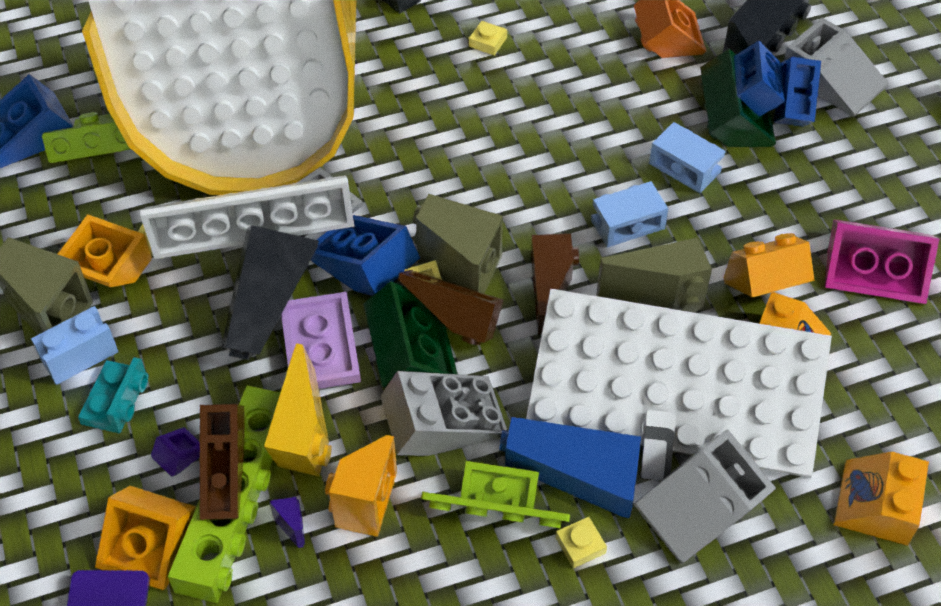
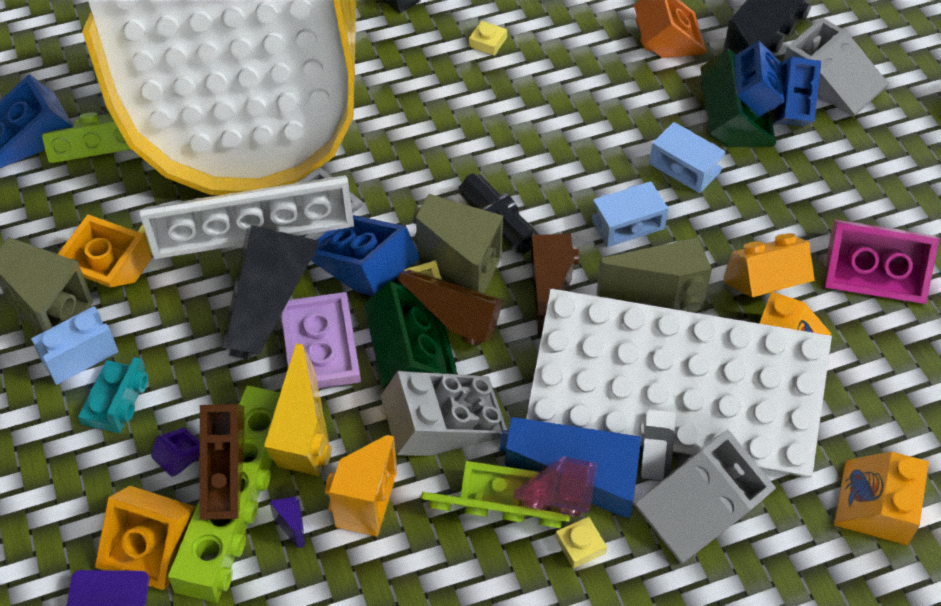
none -> black piece [459,173,539,255]
none -> clear pink slope [513,456,599,517]

